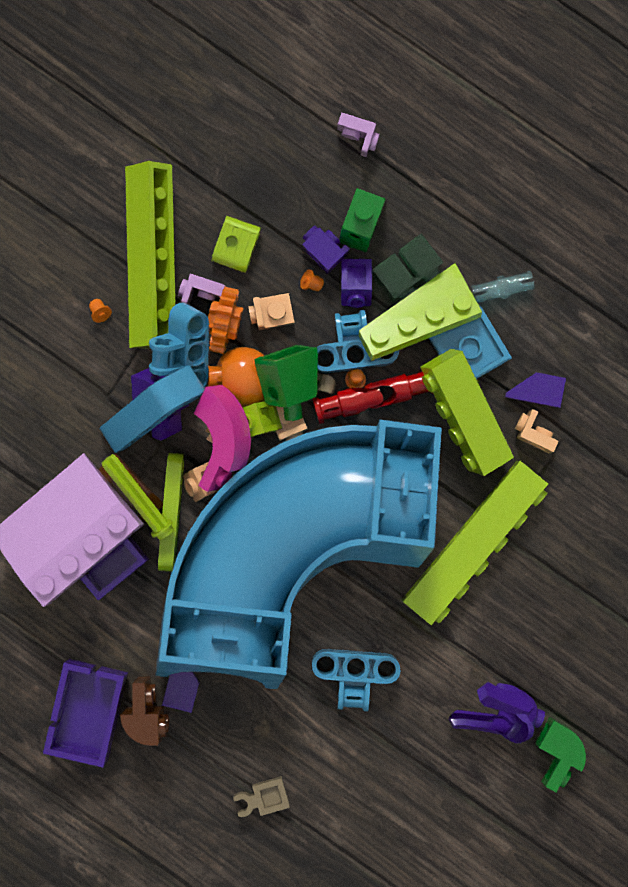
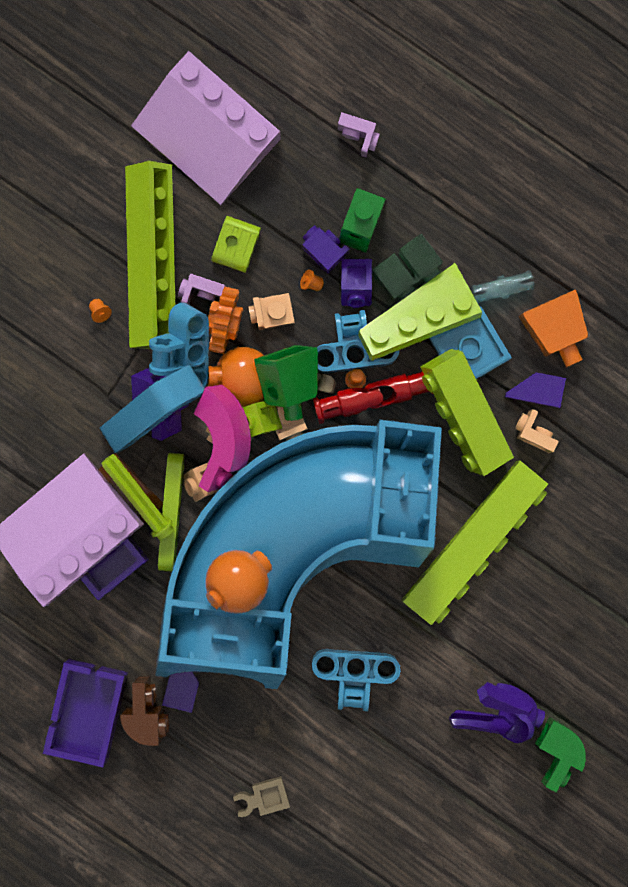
none -> lavender slope [131,51,281,205]
none -> orange brick [205,550,272,614]
none -> orange torso [519,289,588,367]

